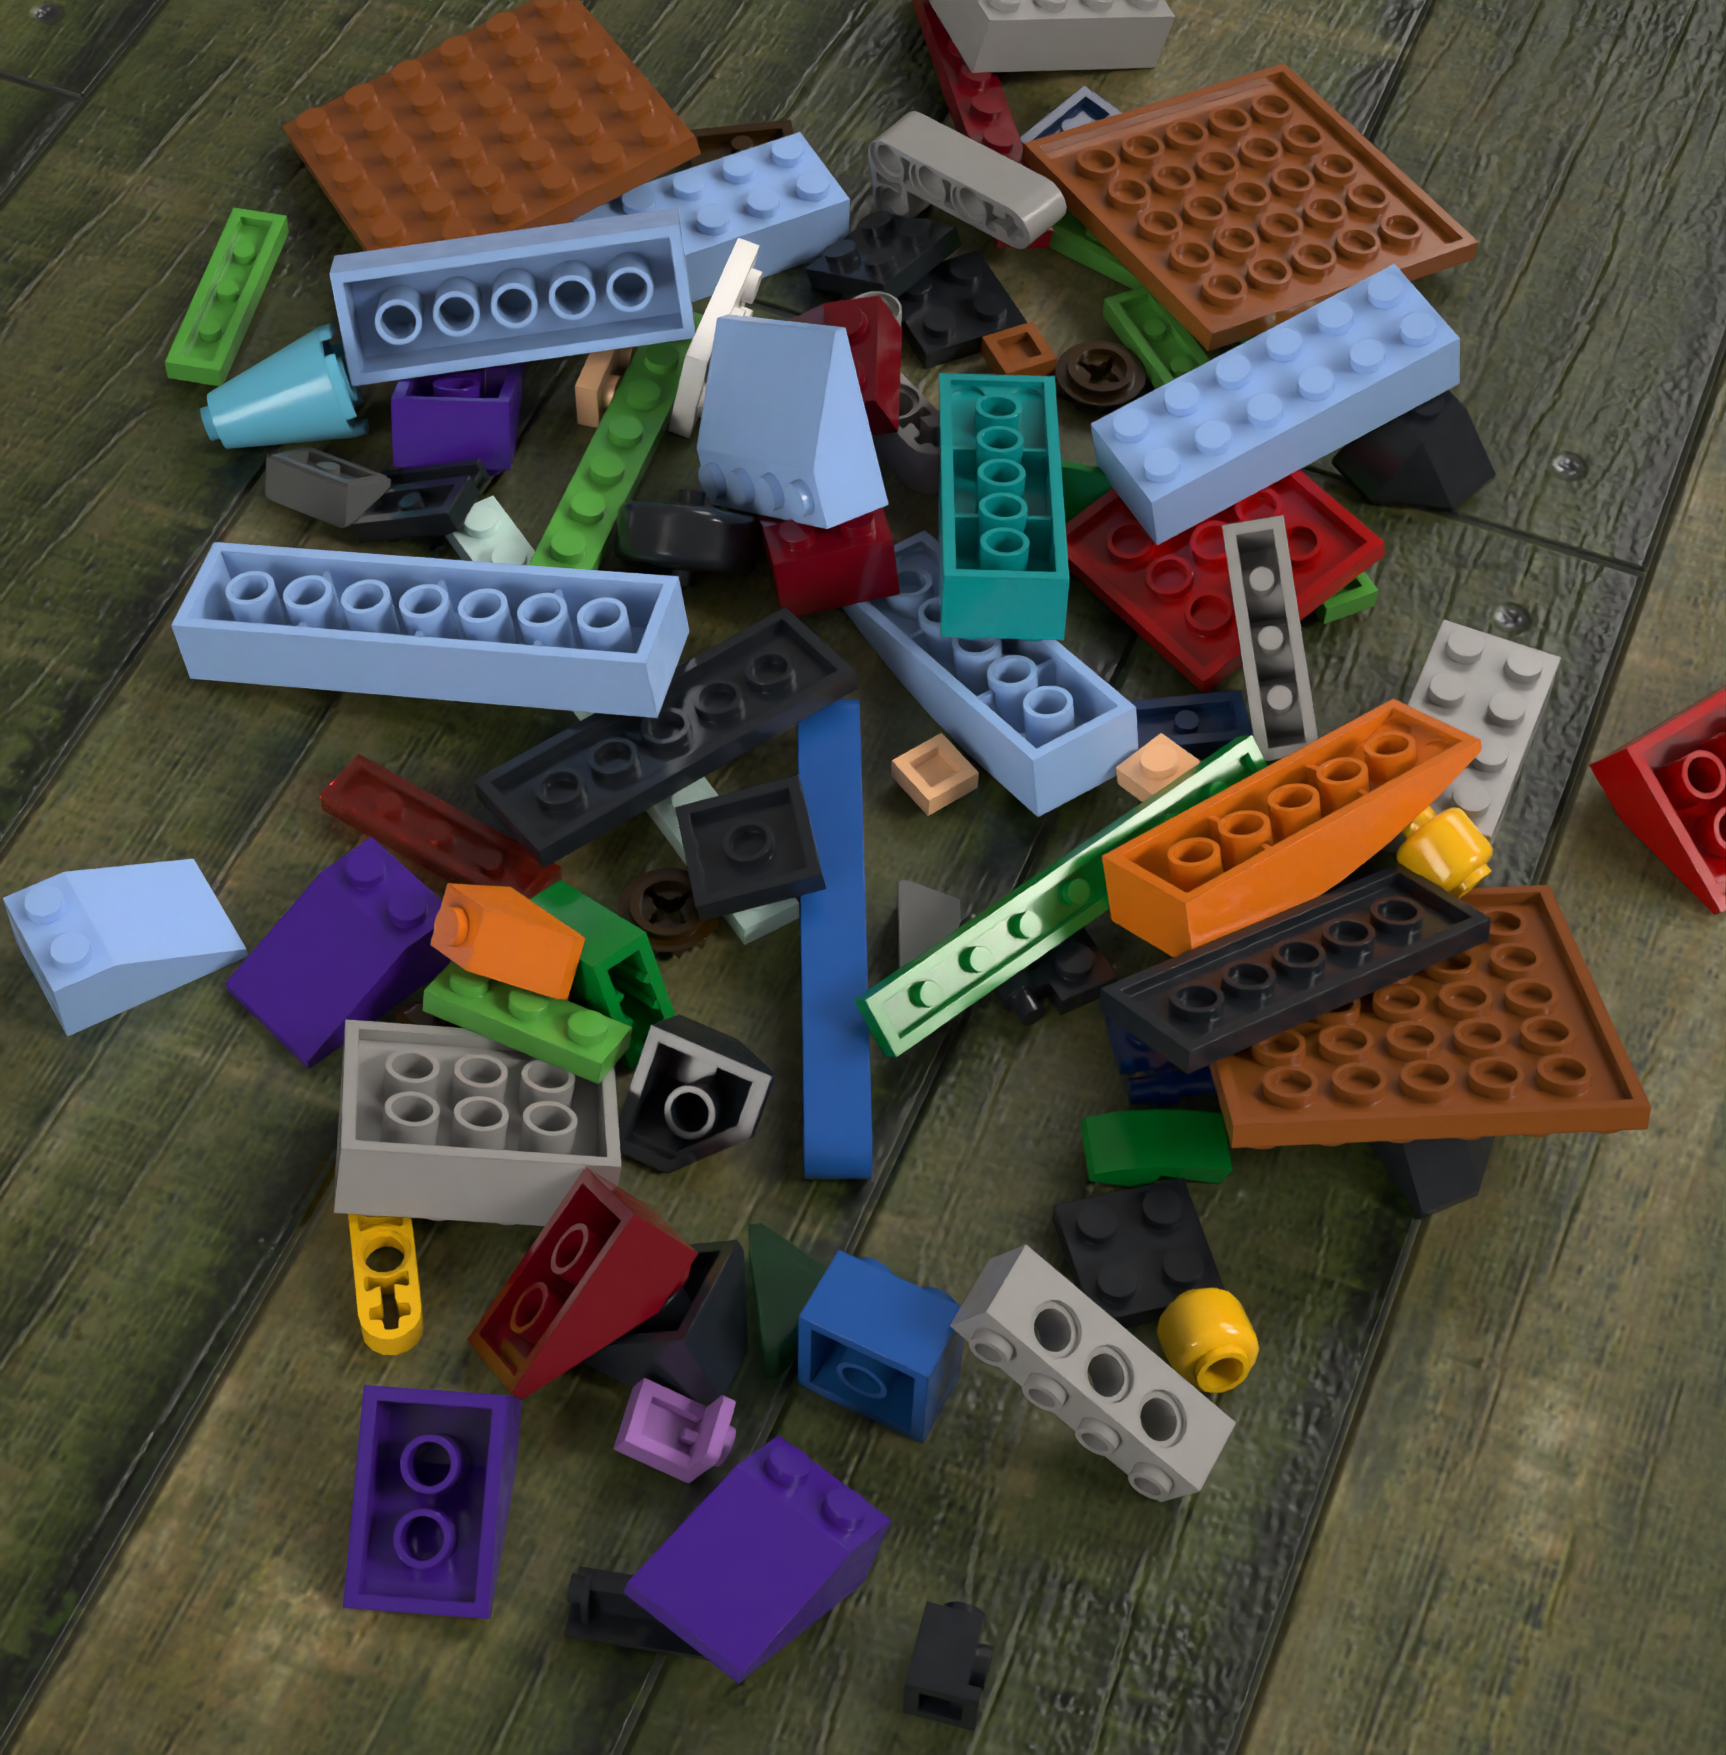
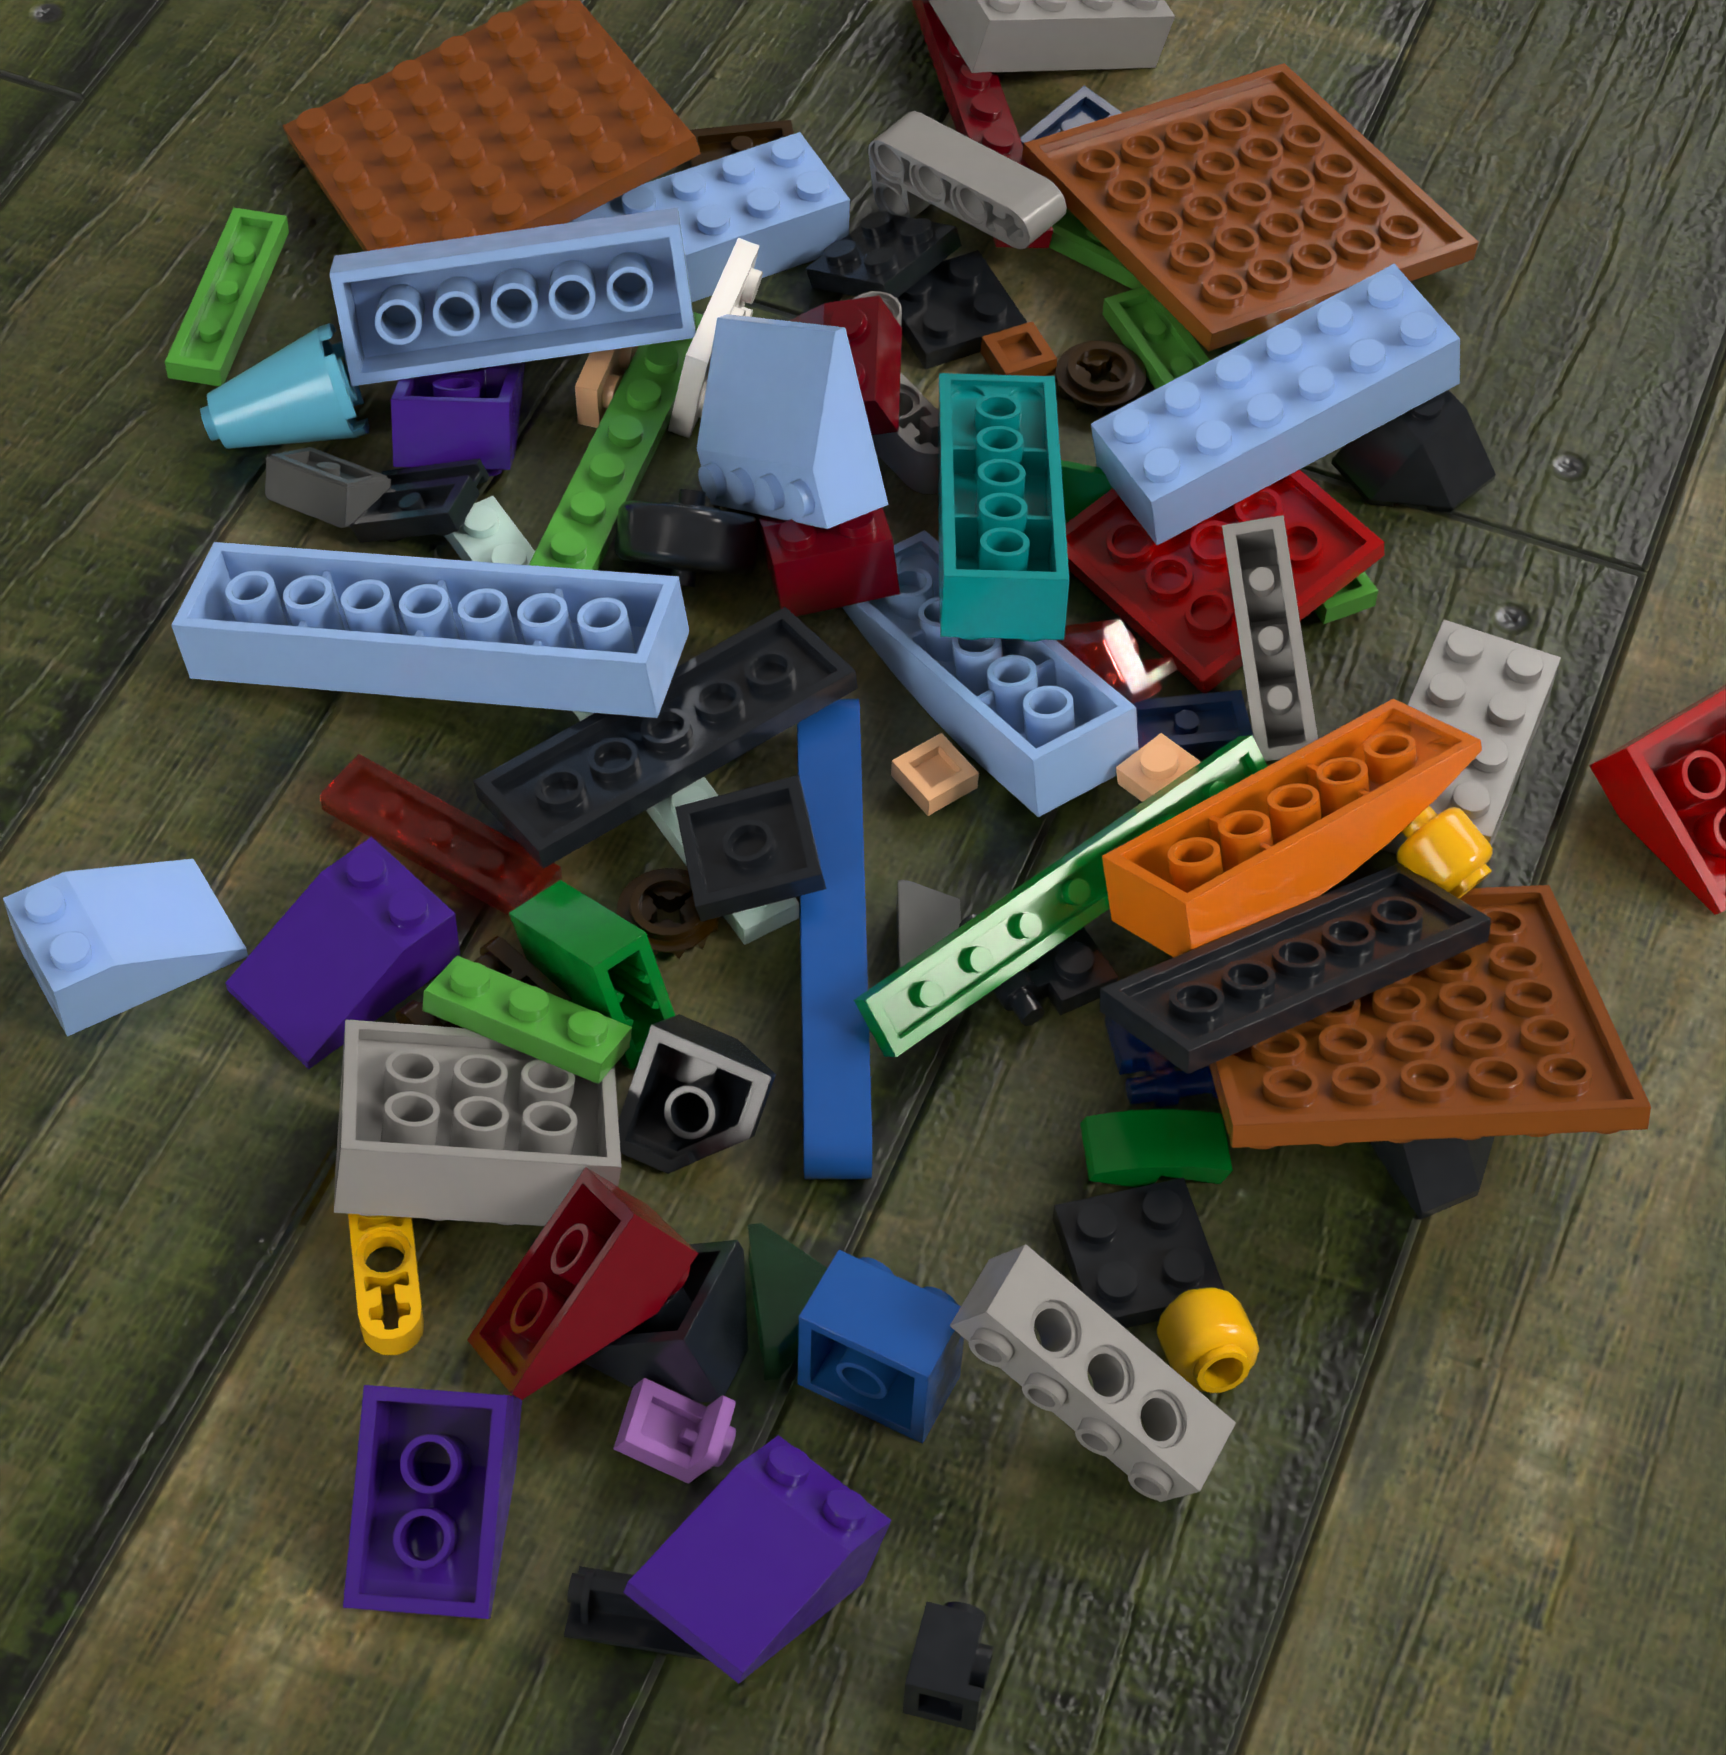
orange slope [430,883,586,1000] -> none
none -> clear red bracket [1057,619,1177,703]

